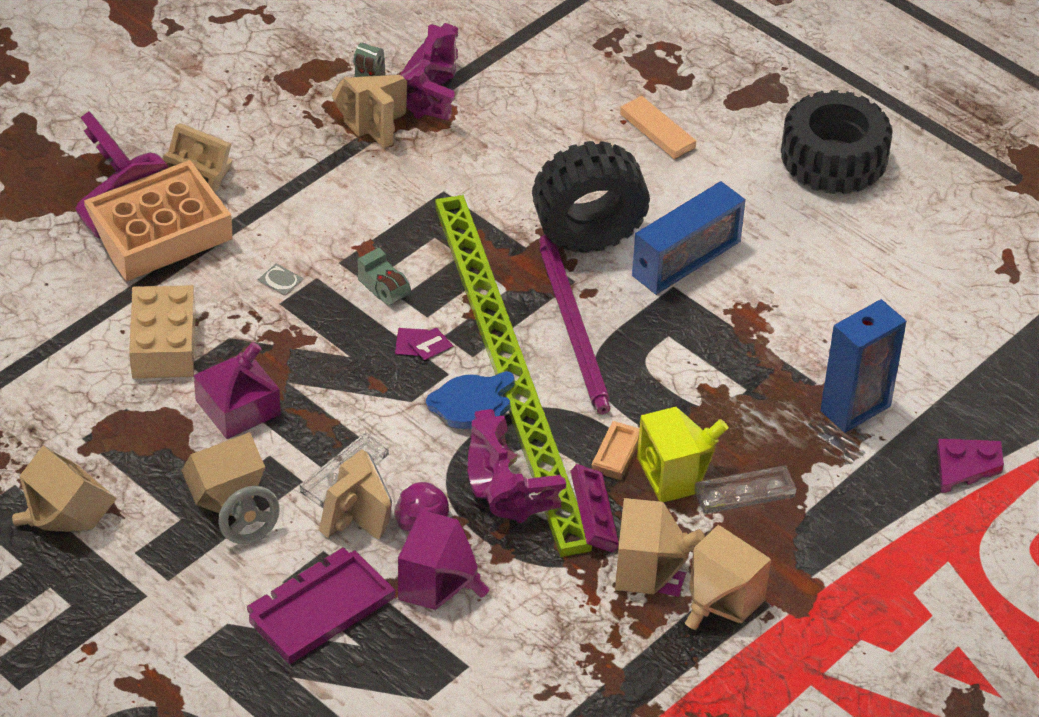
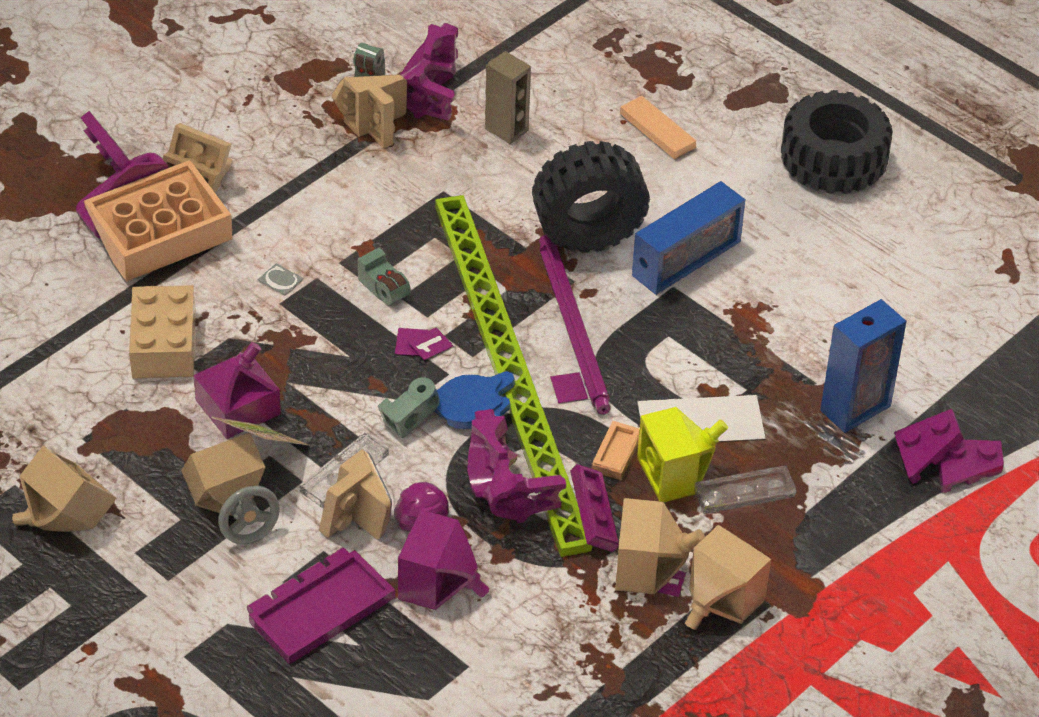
none -> sticker [212,417,310,446]
none -> sand green leg [378,377,440,438]
none -> dark tan brick [485,51,531,144]
none -> magenta sticker [550,372,588,403]
none -> white sticker [638,395,766,441]
none -> magenta wing [894,409,964,484]

